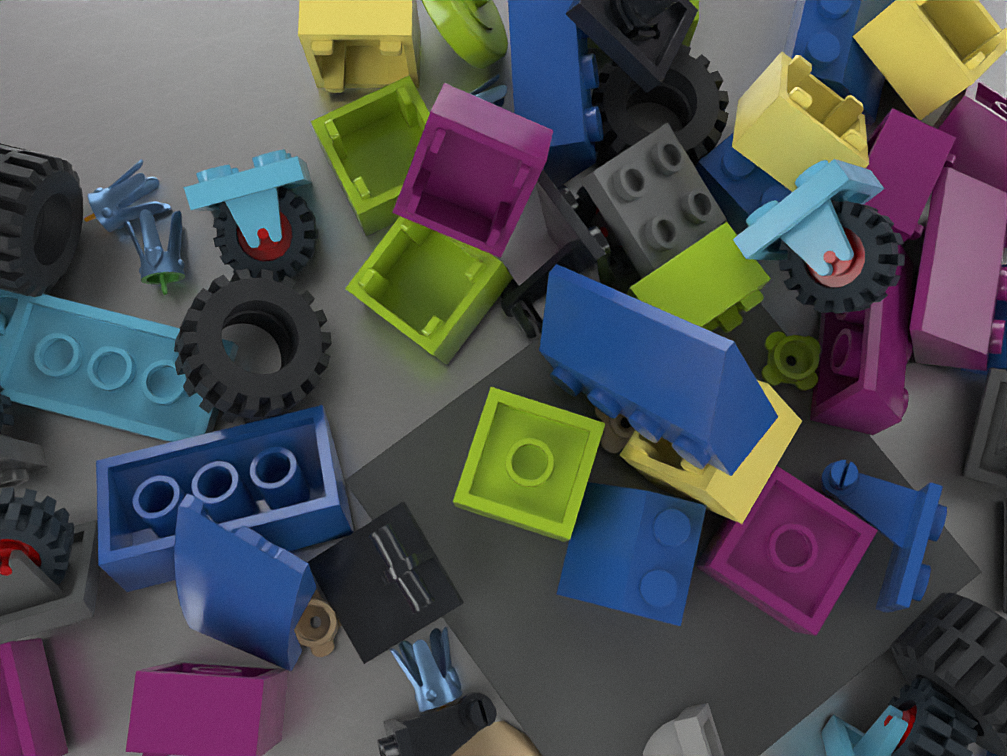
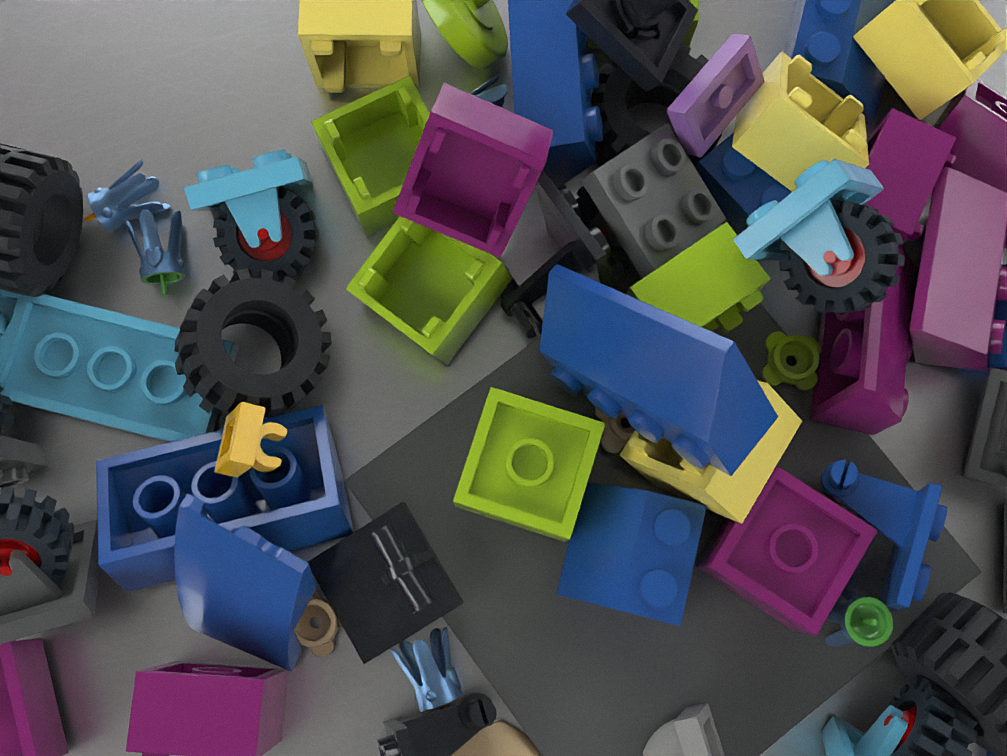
none -> yellow tile [214,402,287,478]
none -> medium lavender plate [666,34,765,157]
none -> bright green piece [825,587,893,648]

